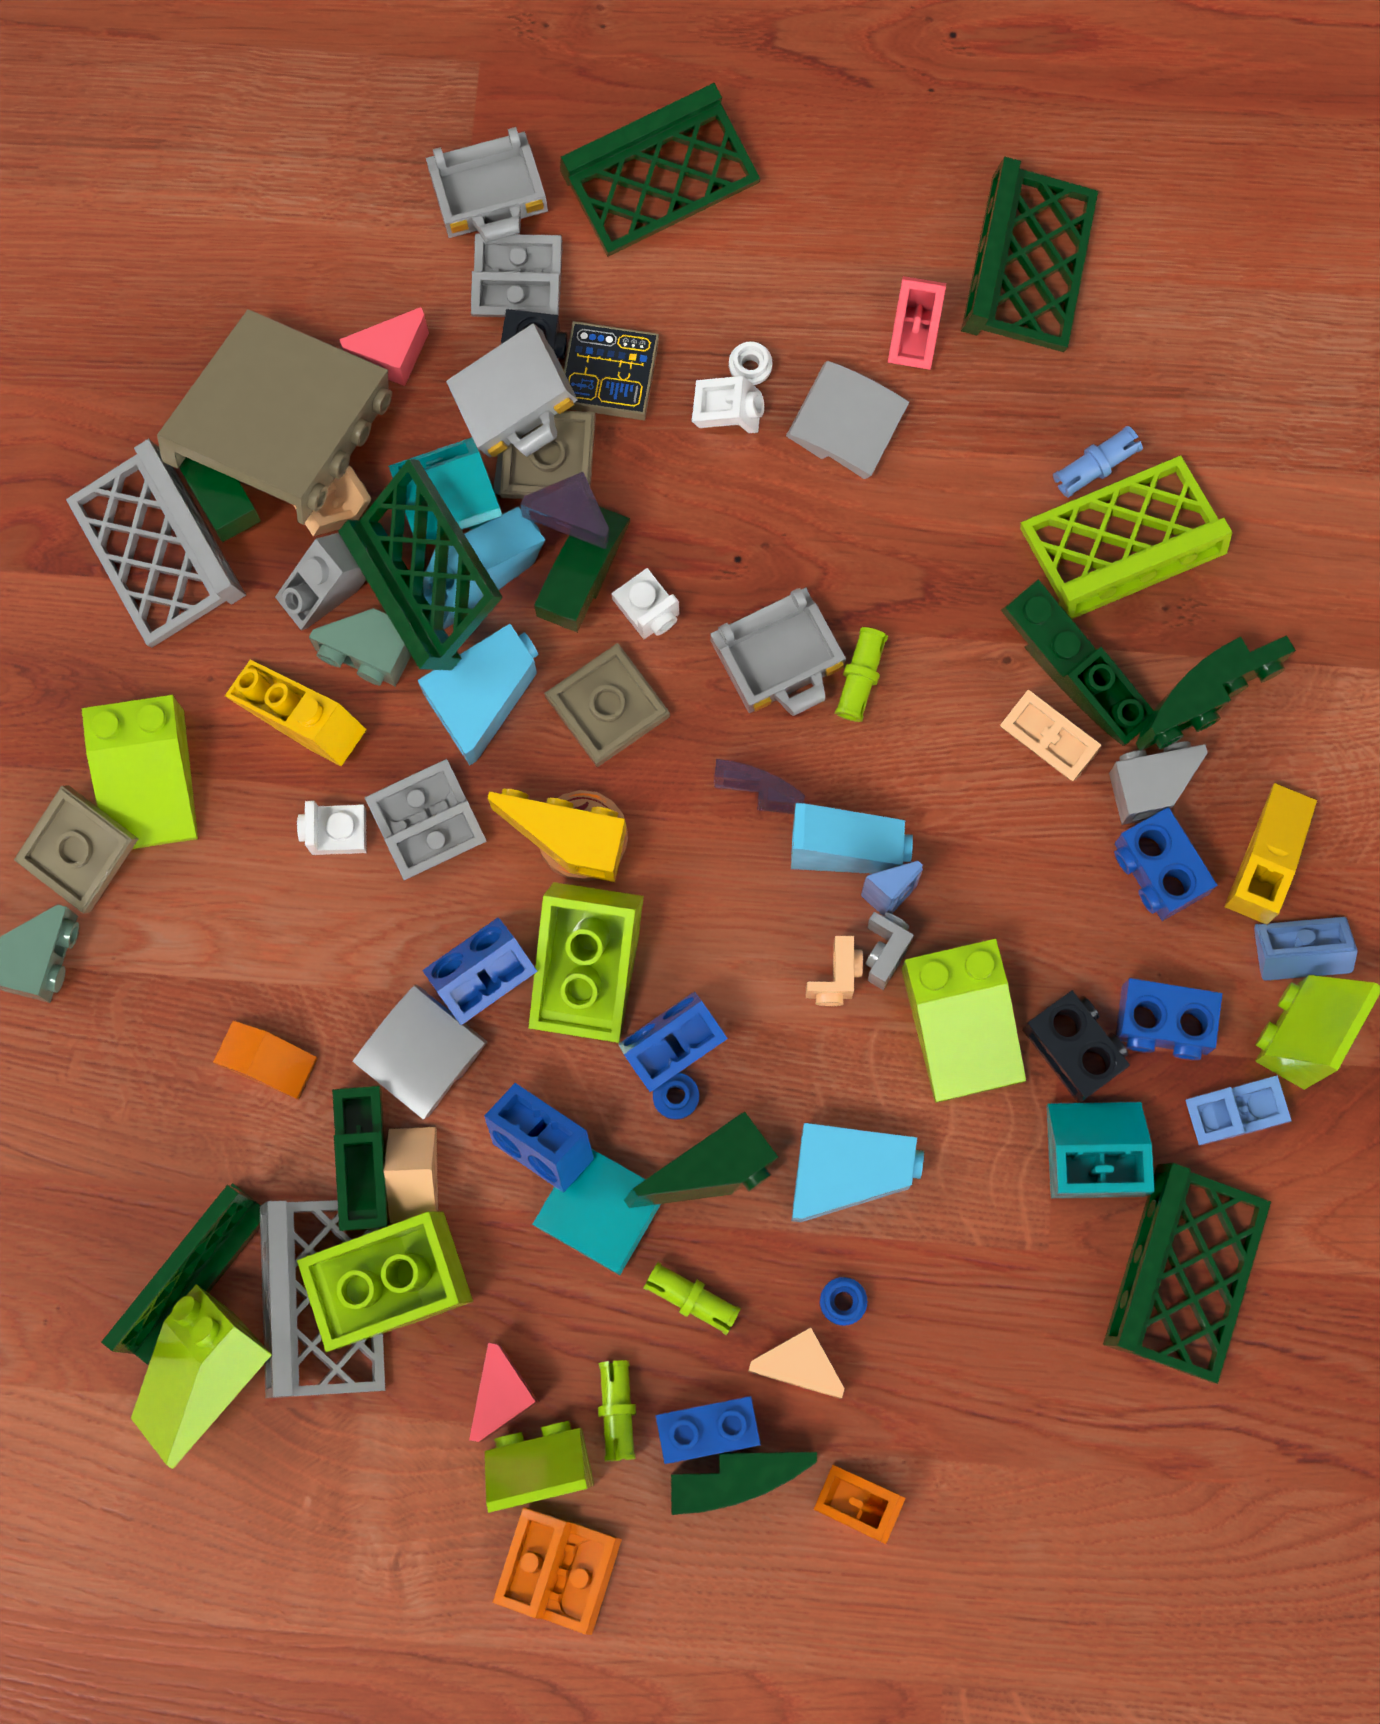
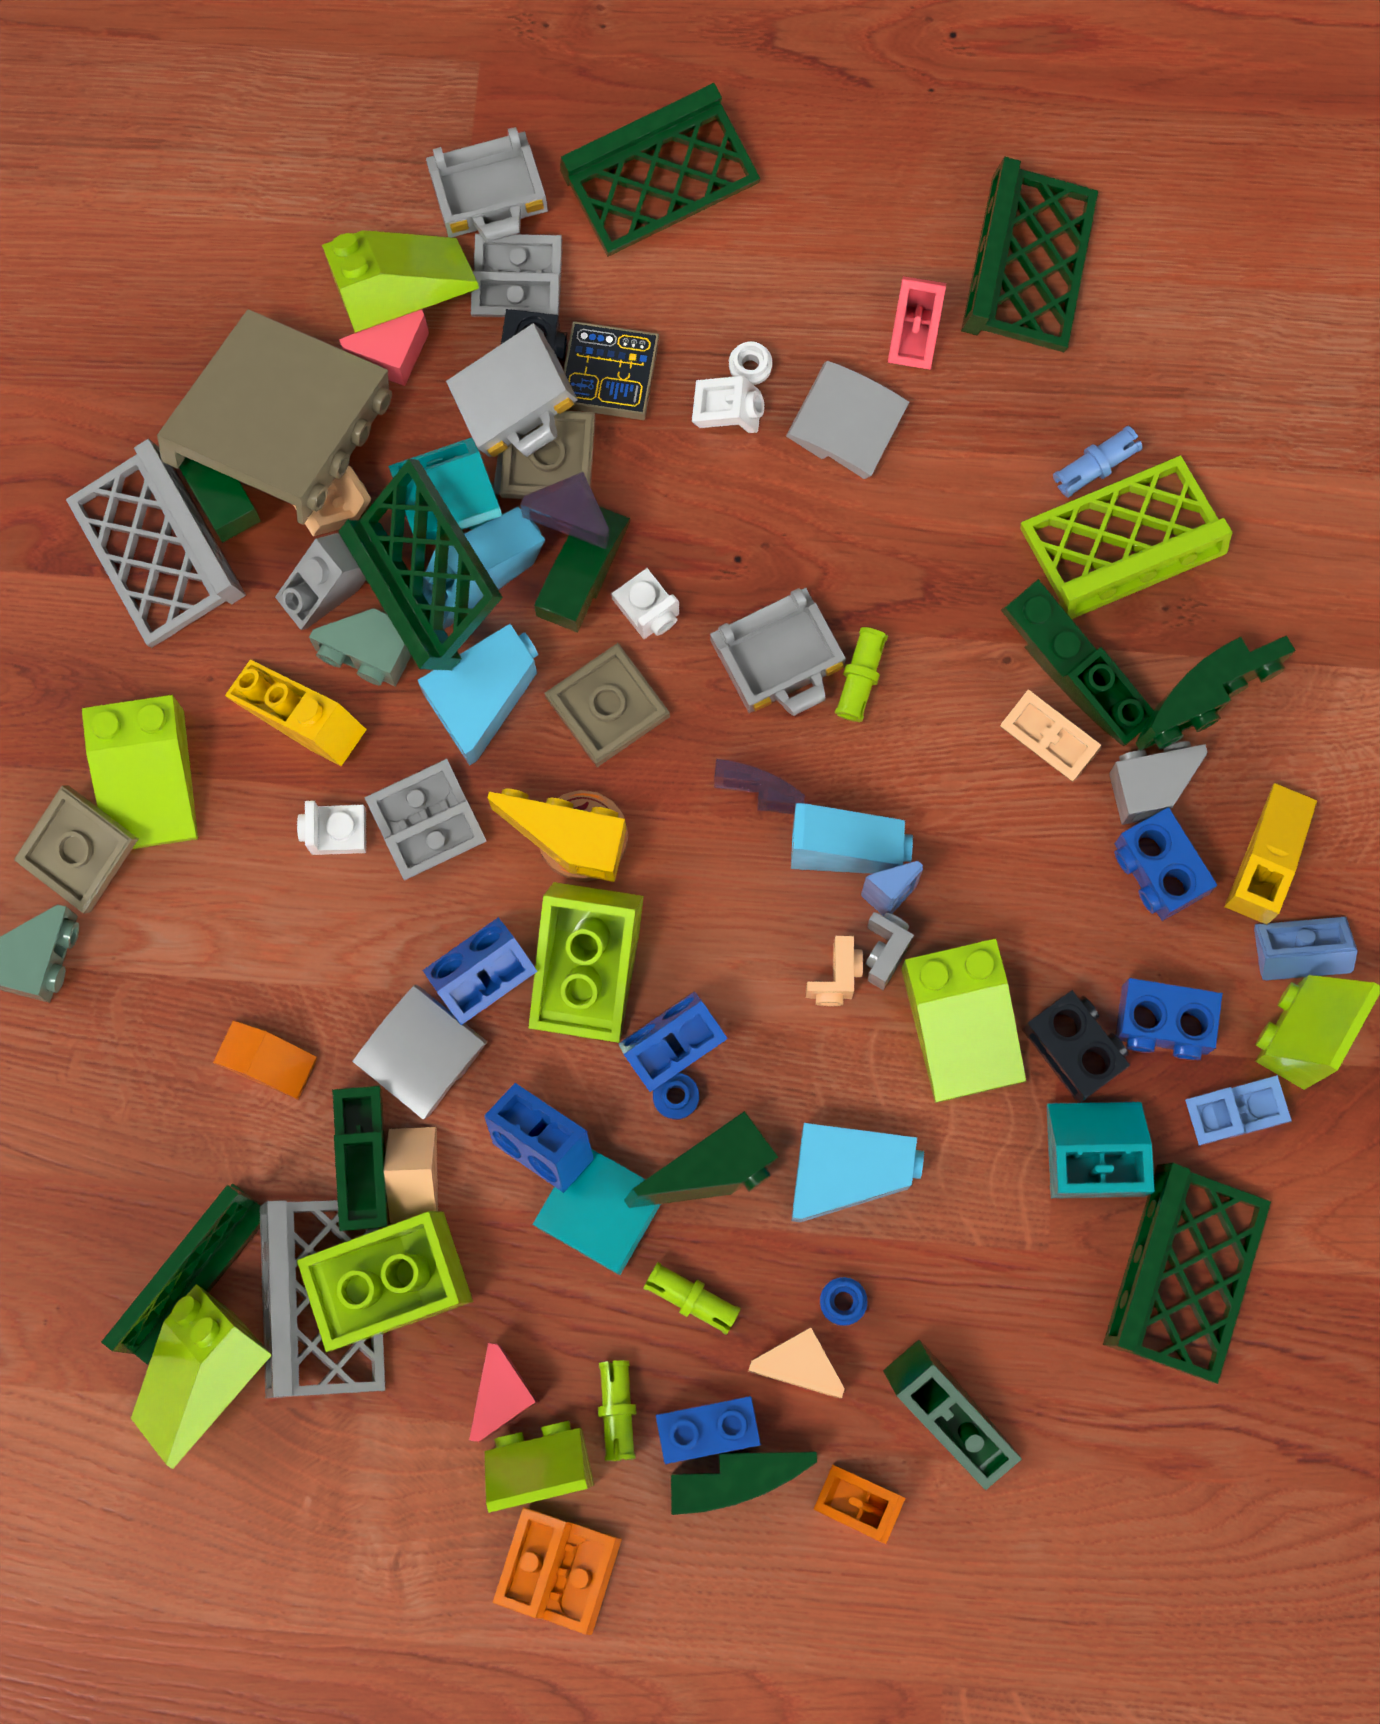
none -> lime slope [322,230,479,333]
none -> dark green slope [883,1340,1022,1490]

